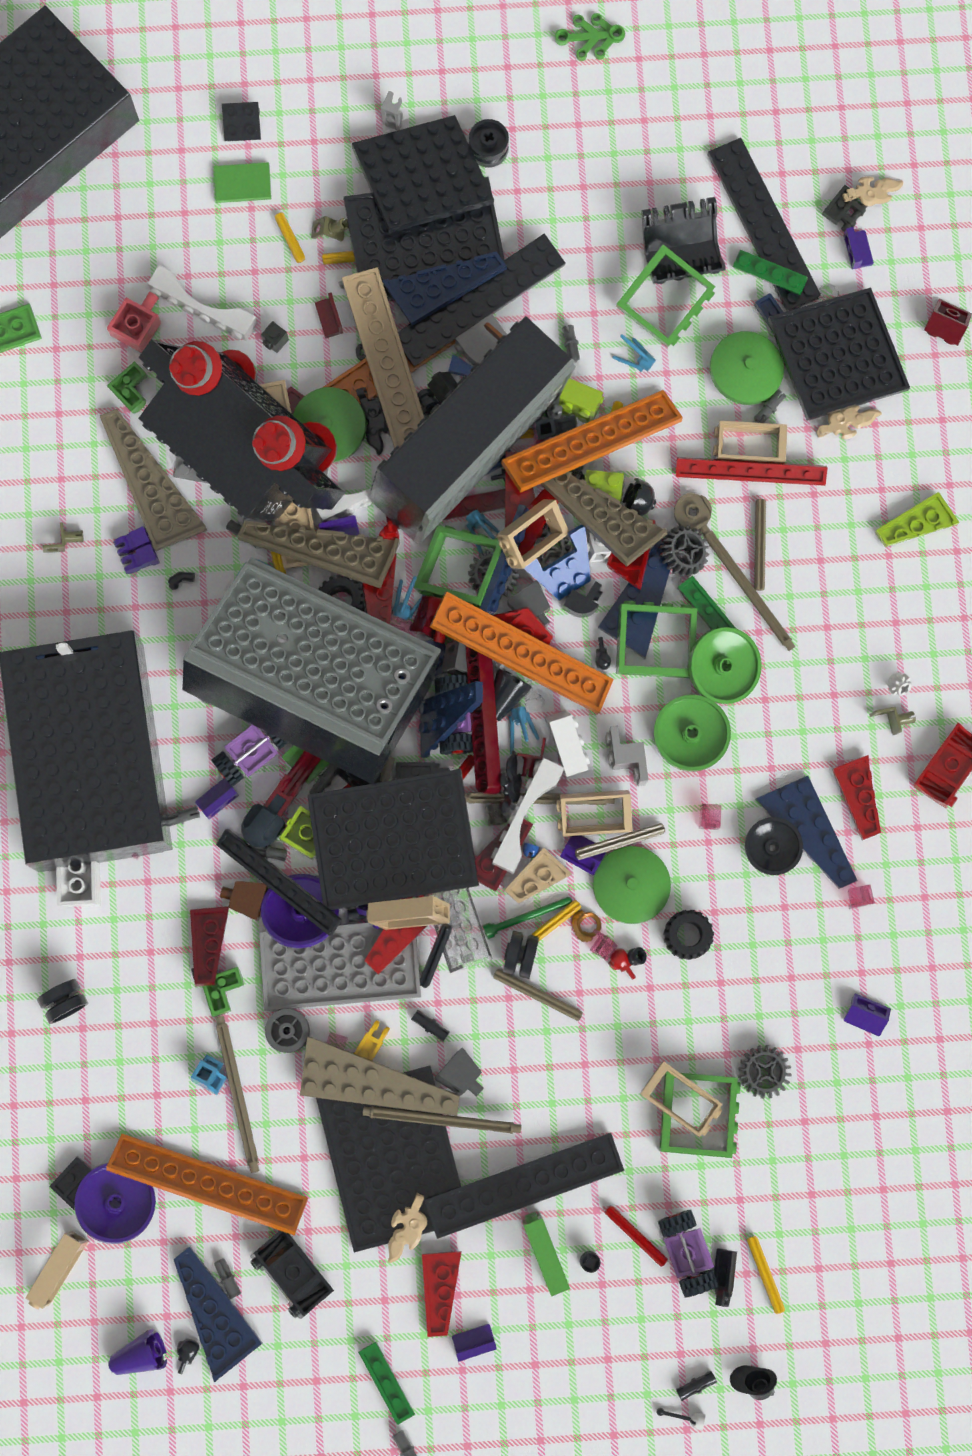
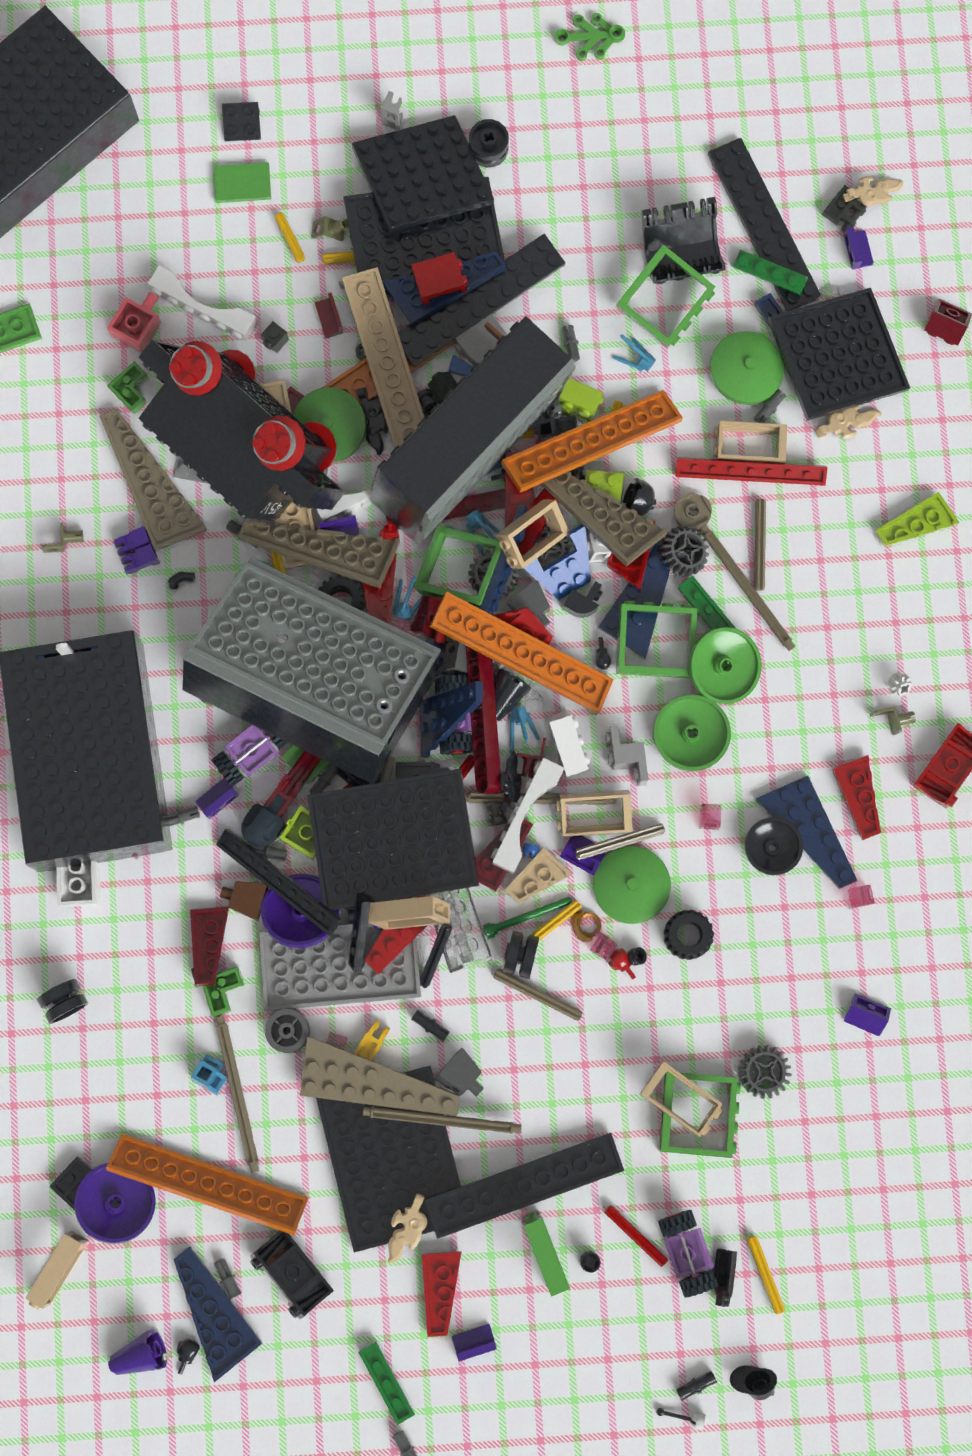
none -> black tile [348,893,370,973]
none -> red panel [411,252,468,306]

